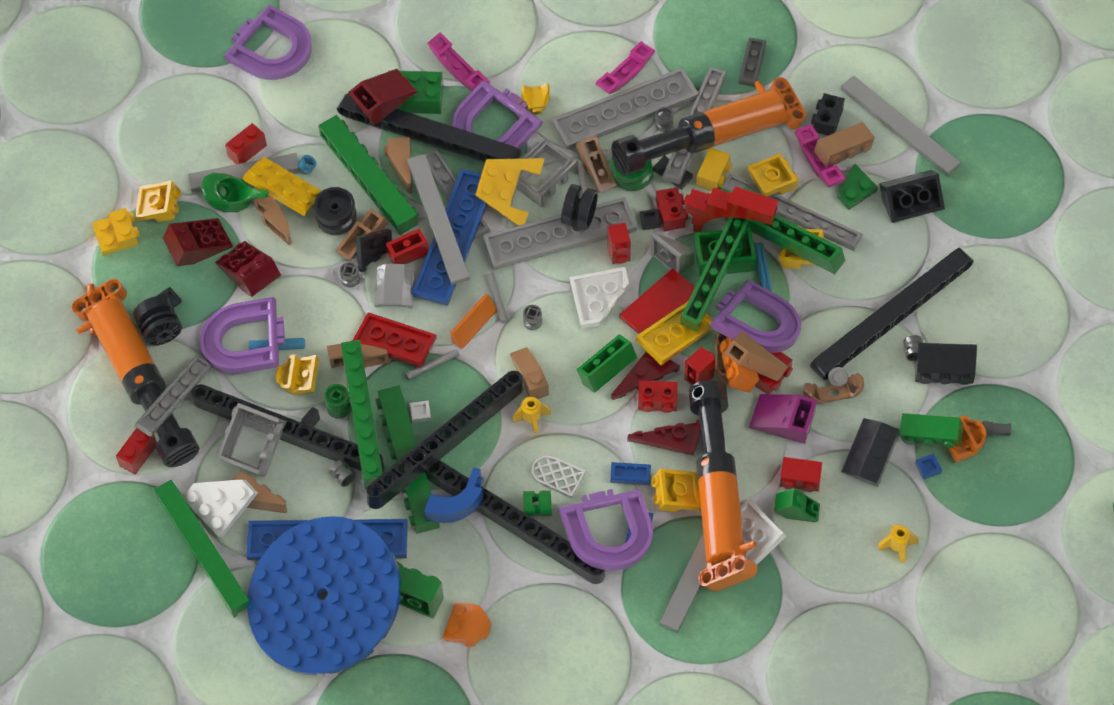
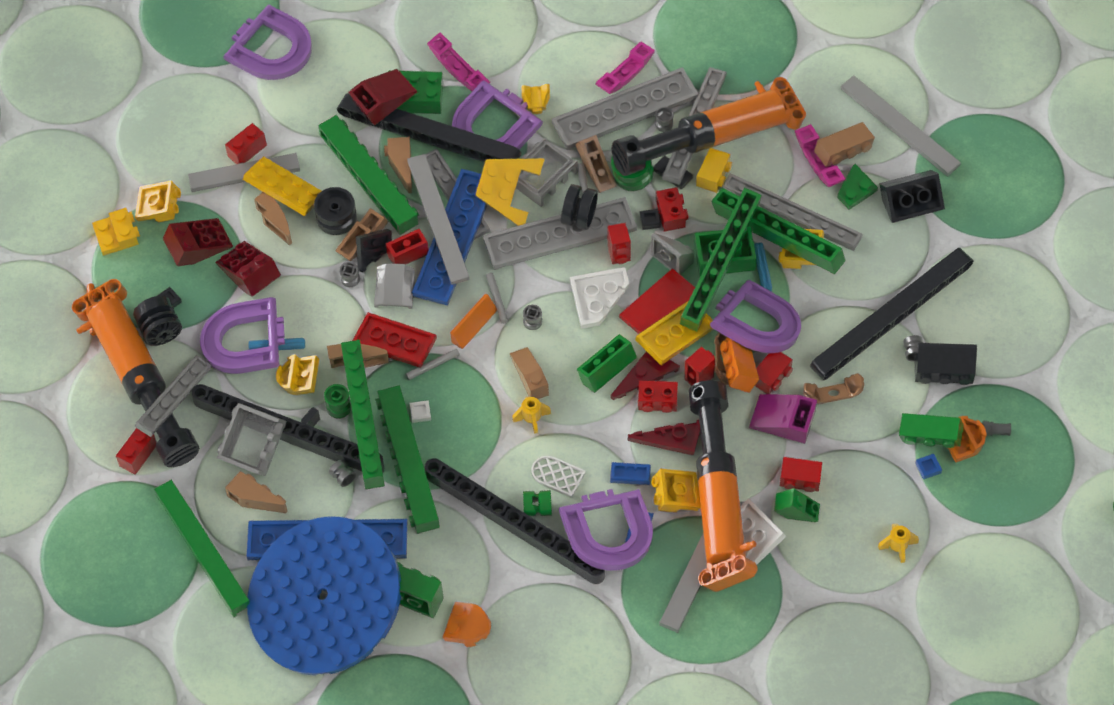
white plate [183,479,258,538] -> none
green hat [201,172,269,212] -> none
dark azure bush [298,155,317,174] -> none
black beam [366,370,523,509] -> none
blue arch [425,467,484,523] -> none
red arch [683,186,778,233] -> none
medium nougat slope [724,331,788,381] -> none
dark grey tile [738,38,767,87] -> none
yellow plate [747,153,799,197] -> none
black brick [811,93,845,136] -> none
light grey plate [828,367,848,386] -> none
black slope [841,418,900,487] -> none

